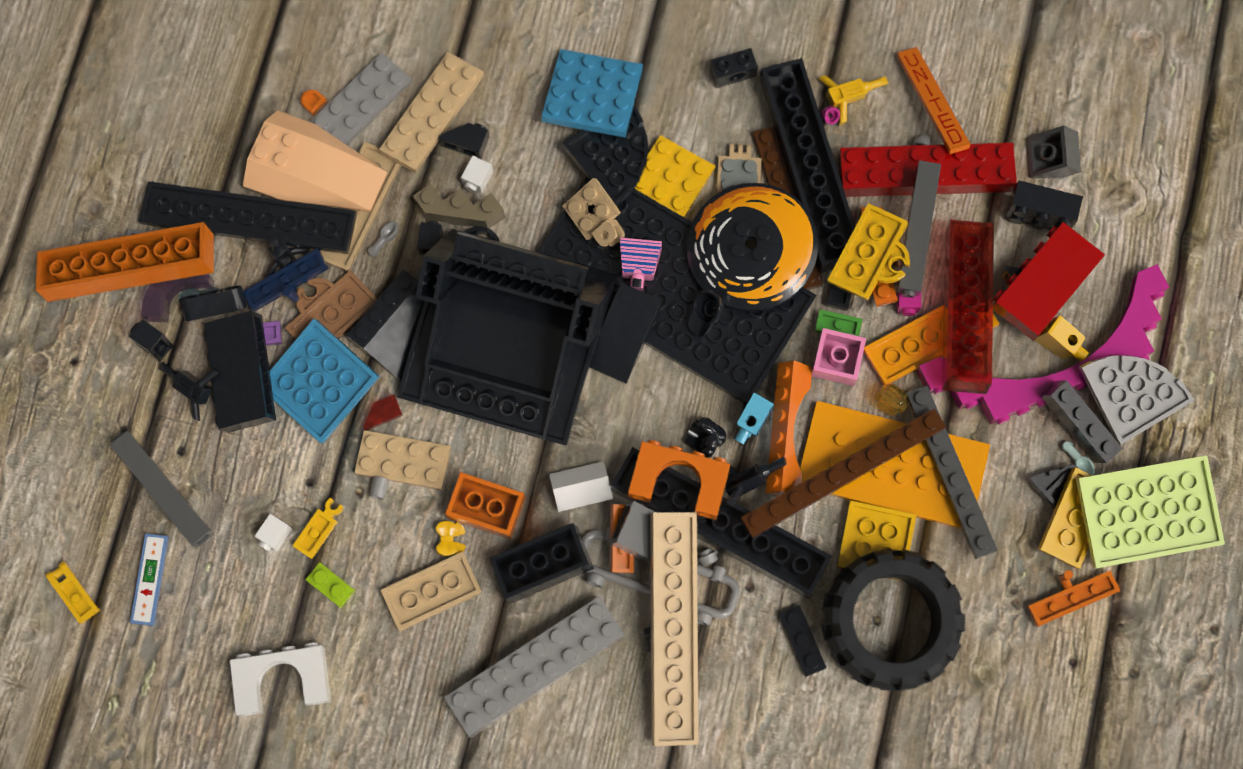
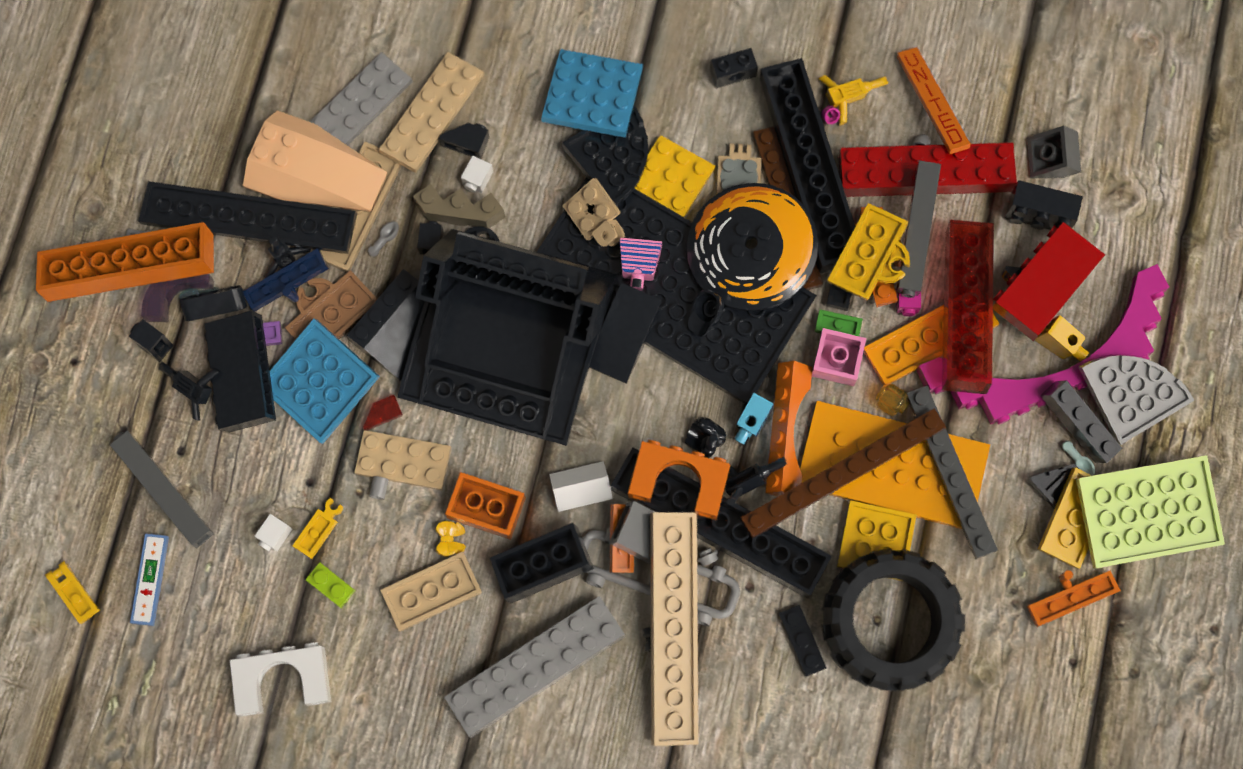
orange tile [301,89,327,116] -> none

